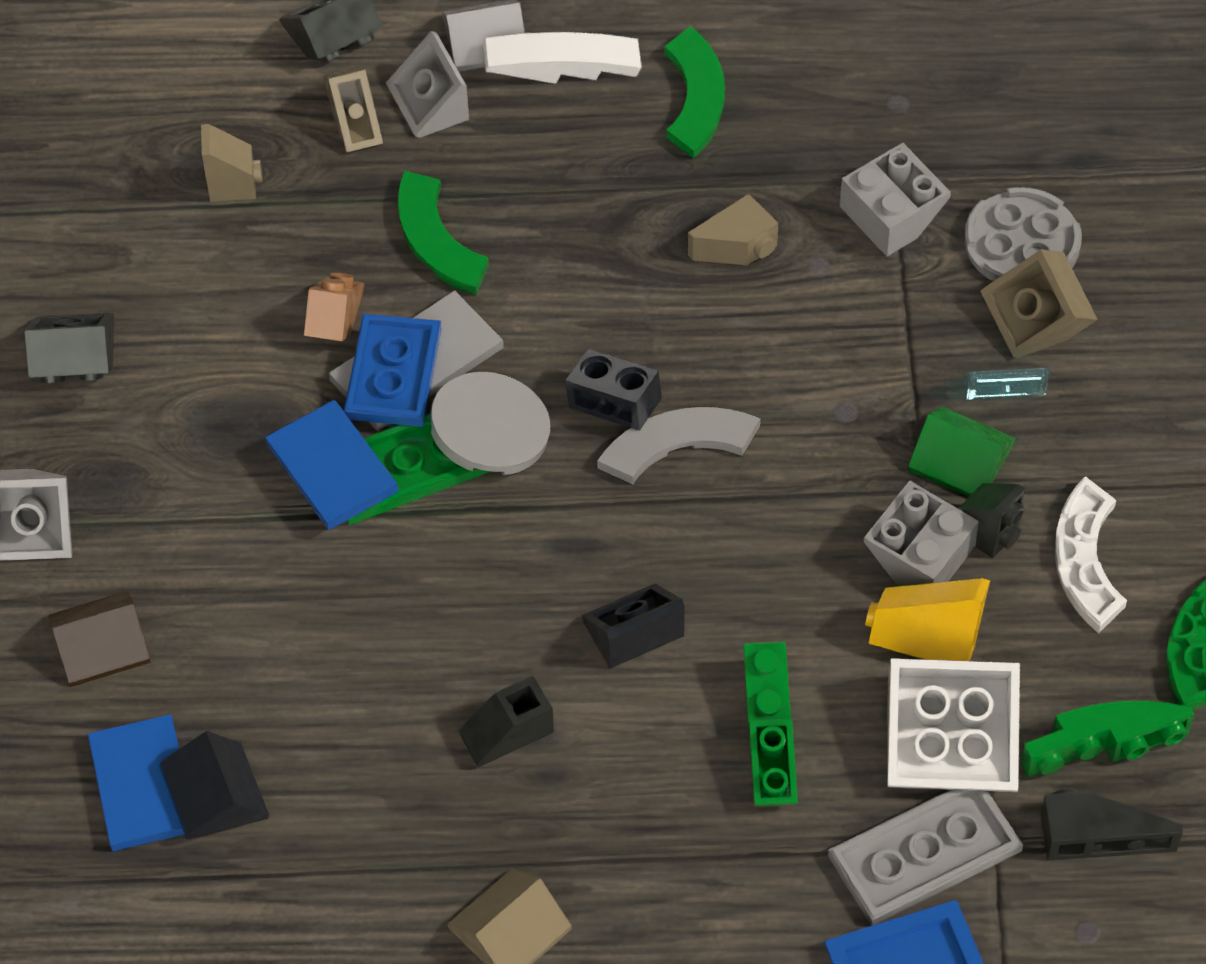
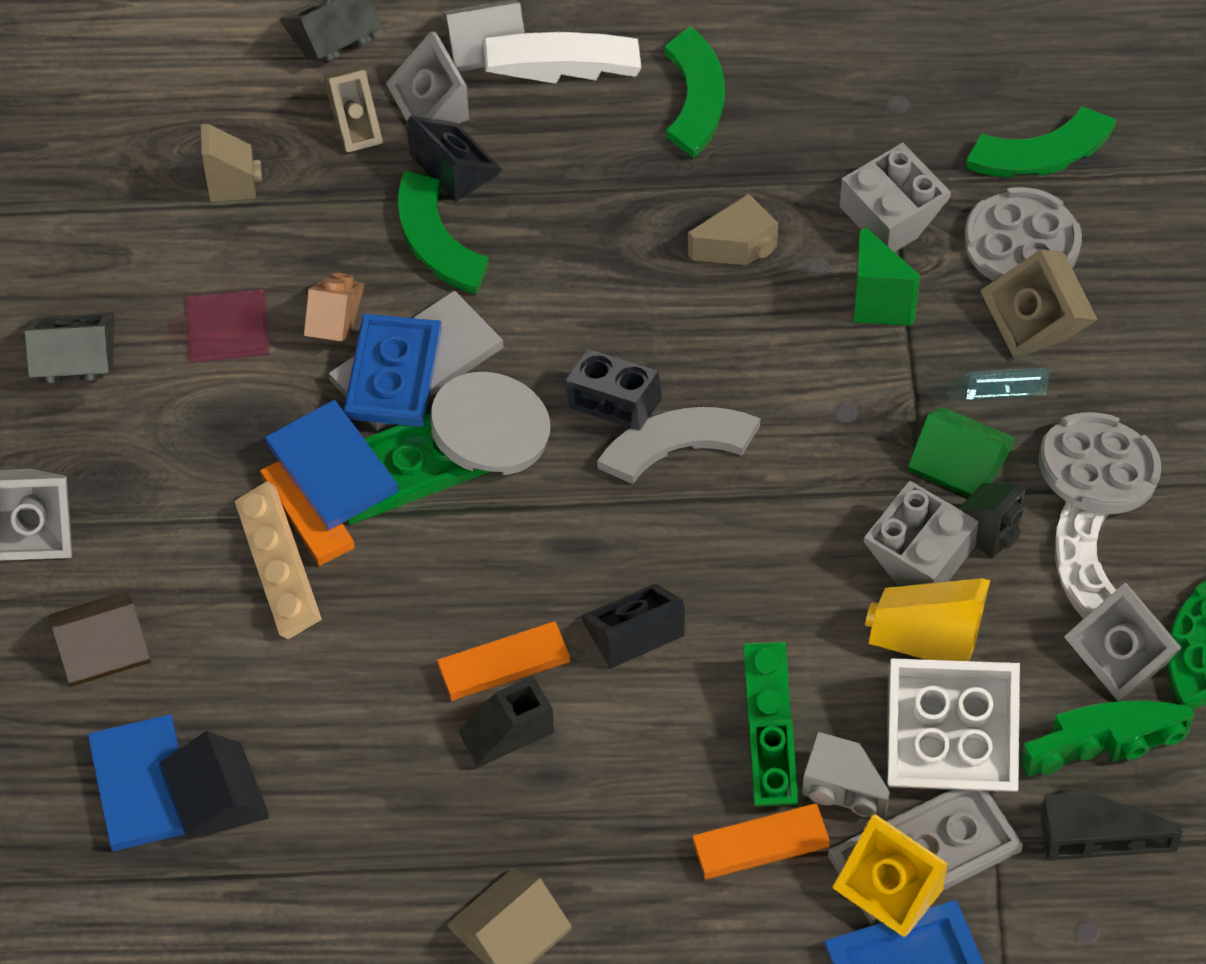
none -> clear pink piece [187,289,270,363]
none -> tan plate [234,481,322,640]
none -> orange tile [260,461,355,566]
none -> black slope [406,116,502,202]
none -> orange tile [437,621,570,701]
none -> orange tile [692,803,830,880]
none -> light grey slope [802,732,890,819]
none -> yellow slope [832,814,948,937]
none -> green slope [854,227,920,326]
none -> green tile [966,106,1117,178]
none -> light grey tile [1038,412,1161,514]
none -> light grey slope [1064,583,1181,701]

